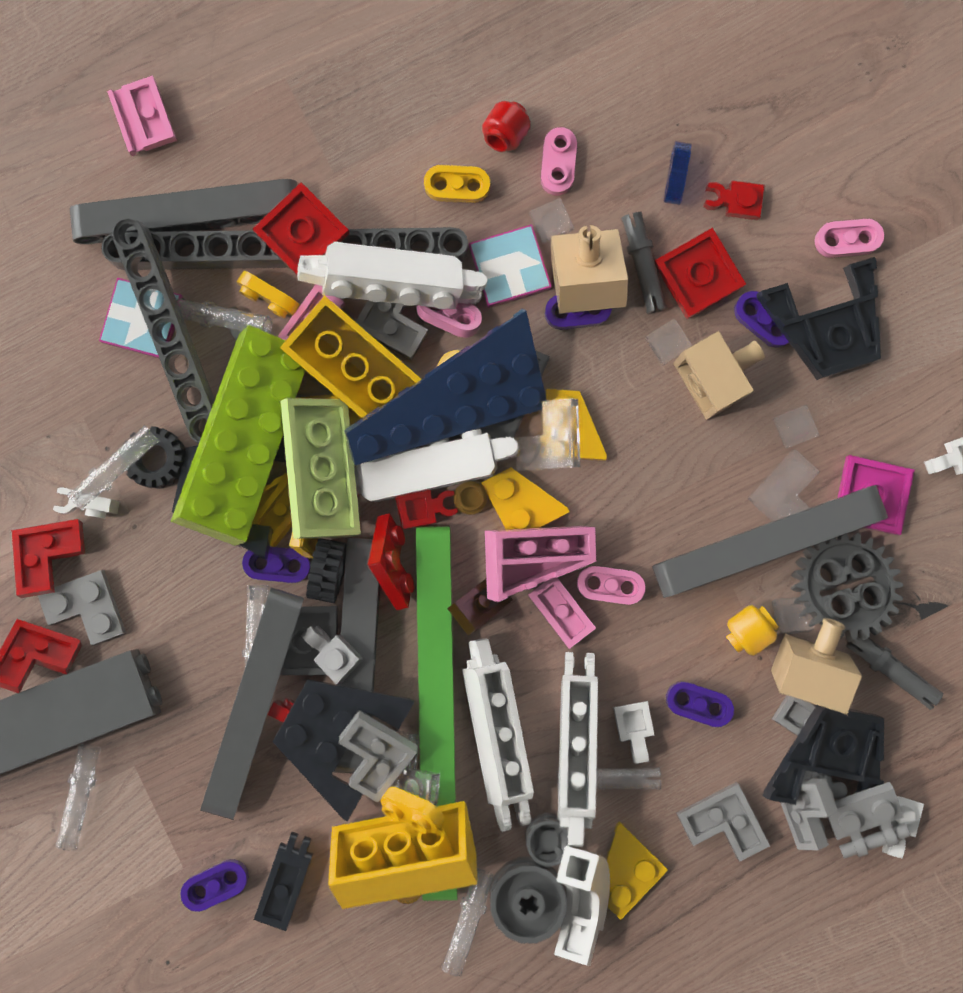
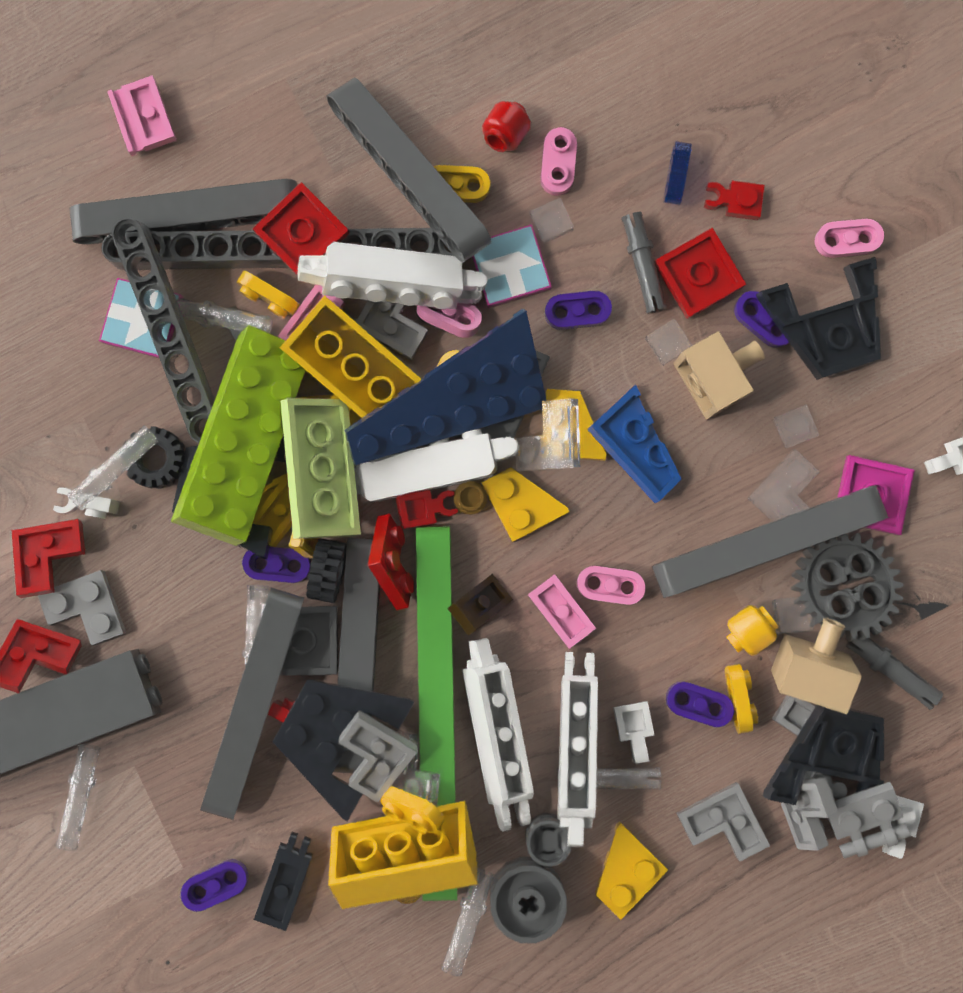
light grey plate [301,626,364,684] -> none
bright pink wedge [485,526,596,602] -> none
tan brick [551,225,628,314] -> none
white arch [554,846,610,965] -> none
none -> dark grey beam [326,77,492,262]
none -> blue wing [587,385,682,503]
none -> yellow plate [725,664,758,734]

